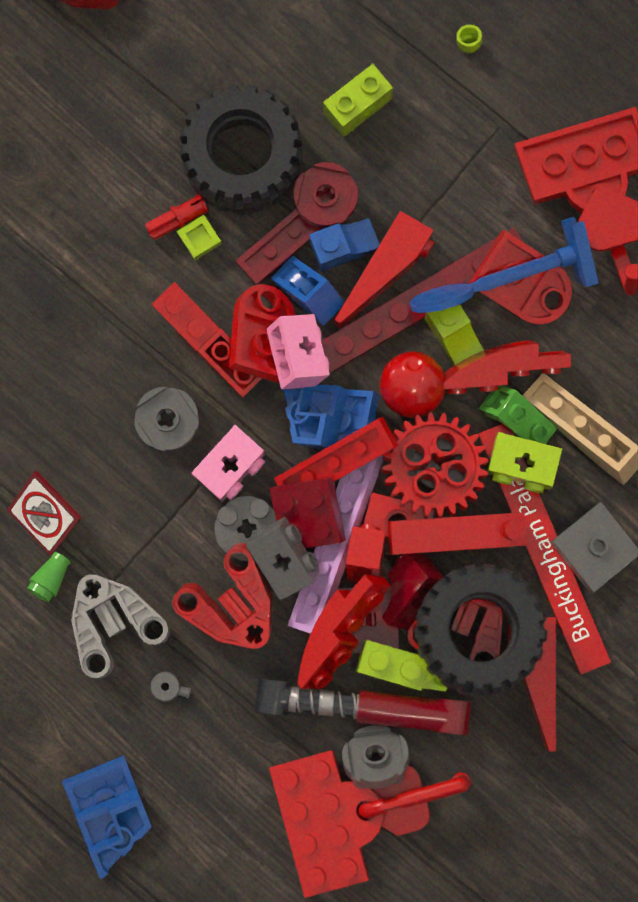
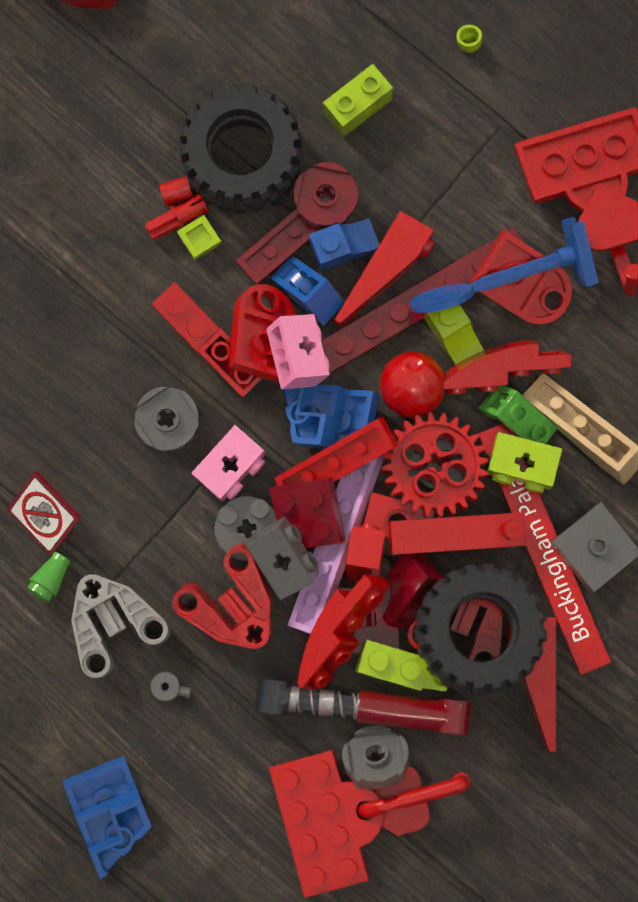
none -> red hinge [159,176,193,206]

